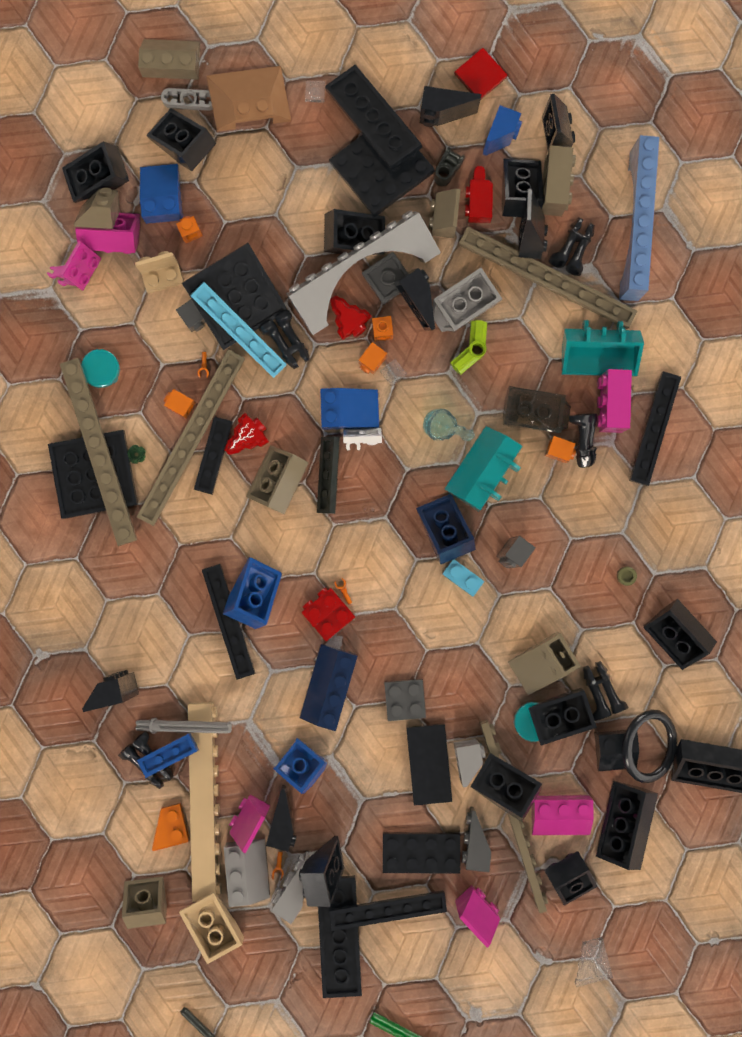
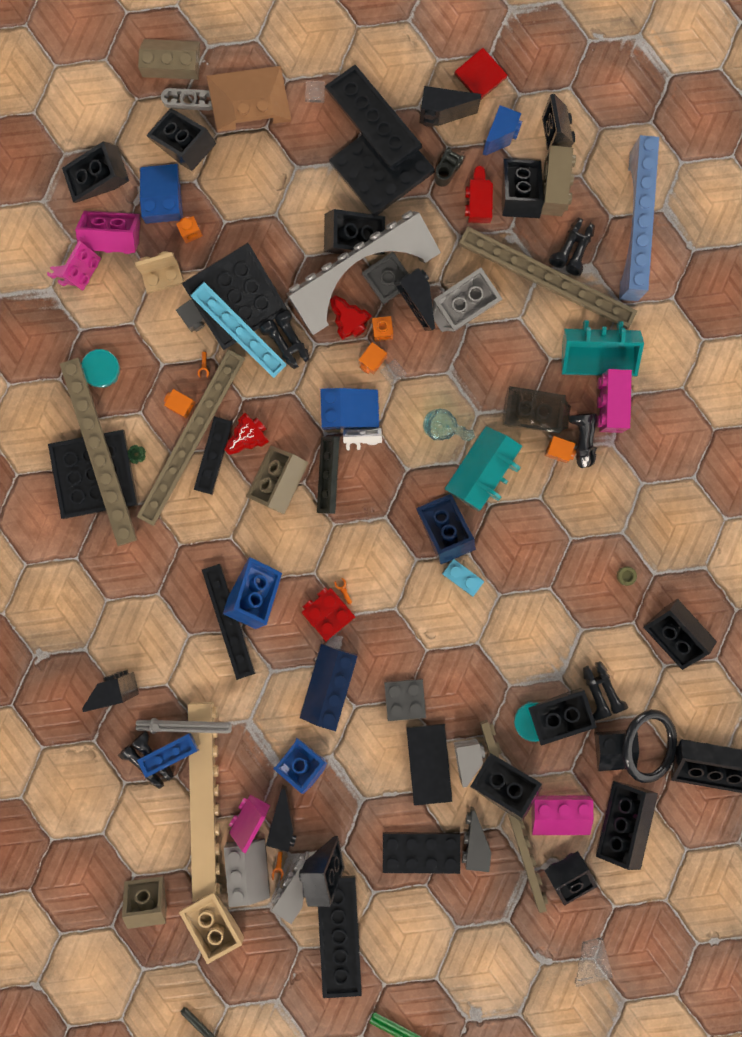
dark tan slope [74,188,120,229] -> none
orange wing [152,803,190,851] -> none
black plate [329,890,447,931] -> none
dark tan slope [429,189,461,238] -> none
lime piece [450,320,487,375] -> none
dark pink slope [455,885,500,948] -> none
dark grey brick [497,536,536,568] -> none
dark tan slope [508,632,581,695] -> none
black slope [518,189,548,259] -> none
black plate [629,371,681,486] -> none

